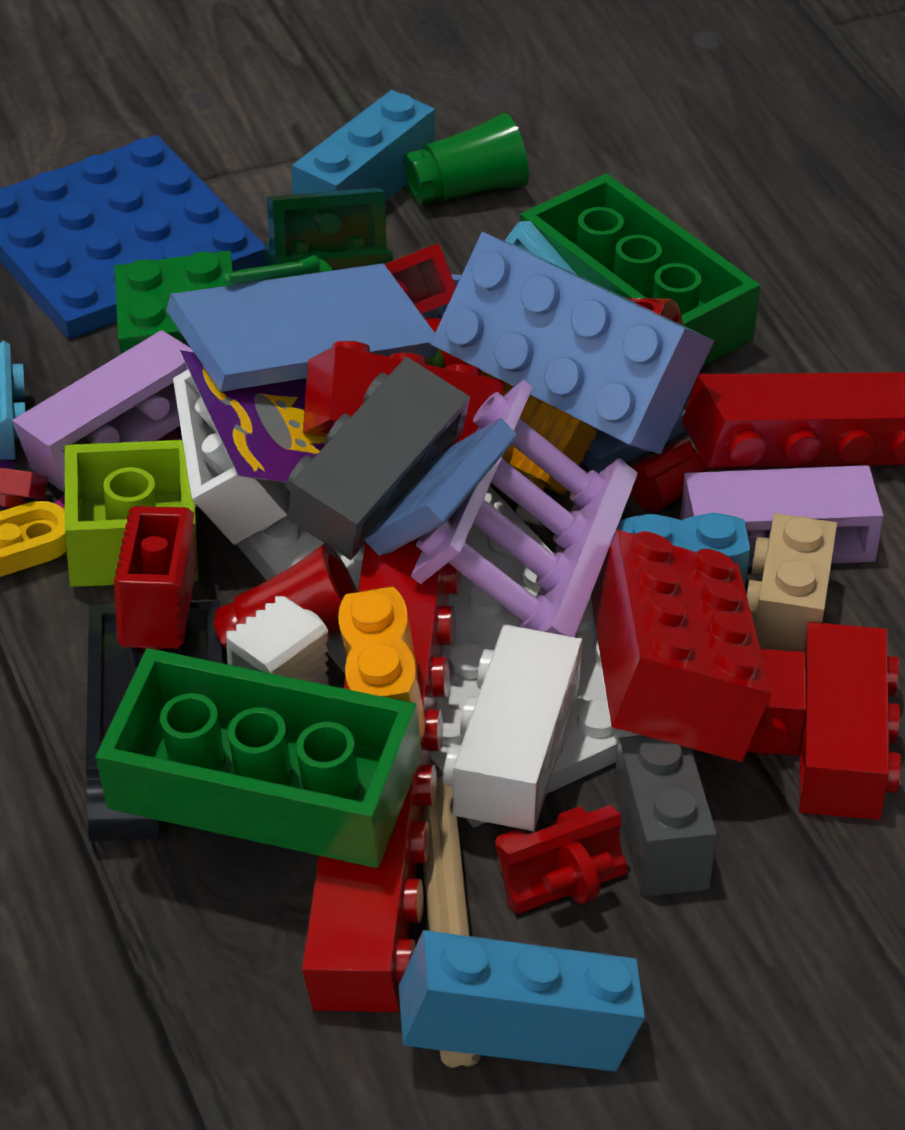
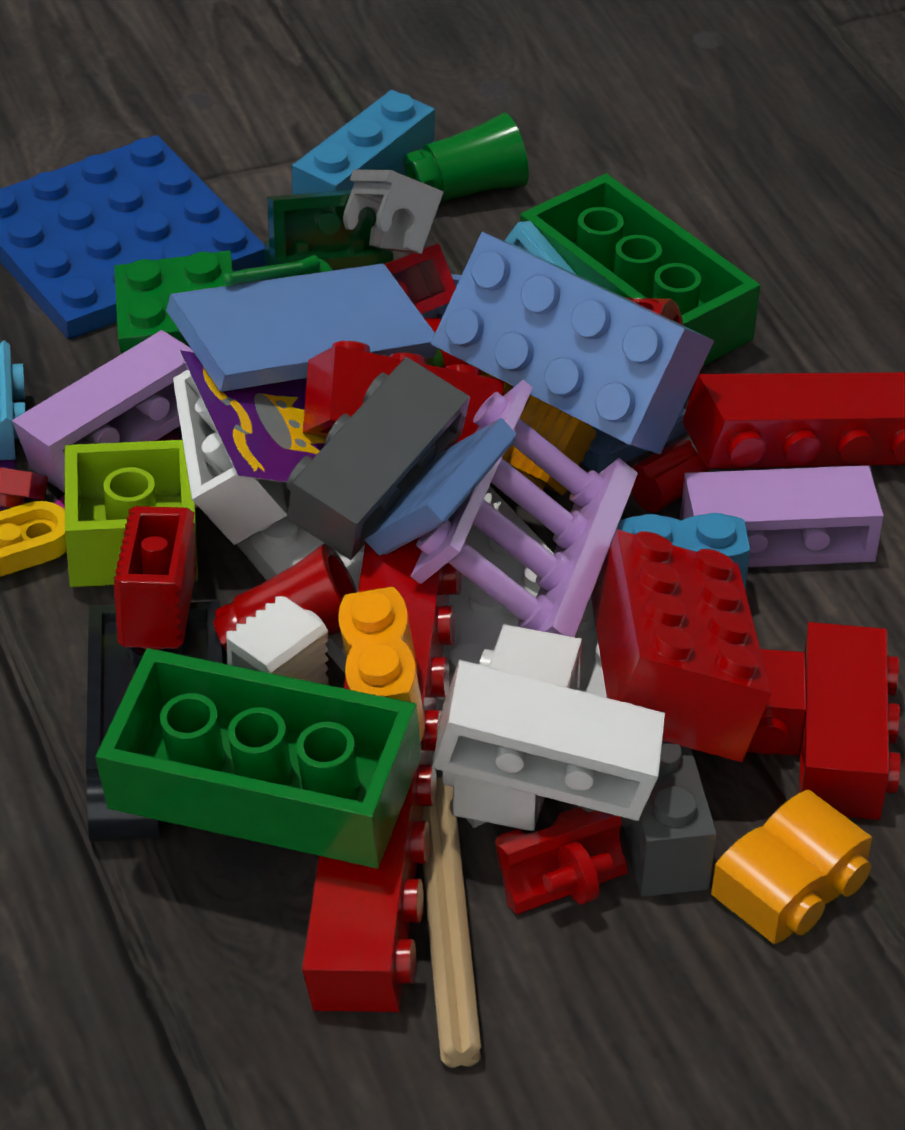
dark azure brick [399,930,645,1072] -> none
tan brick [747,513,837,652] -> none
none -> light grey hinge [343,170,444,254]
none -> white brick [432,660,665,821]
none -> light orange brick [711,790,873,944]

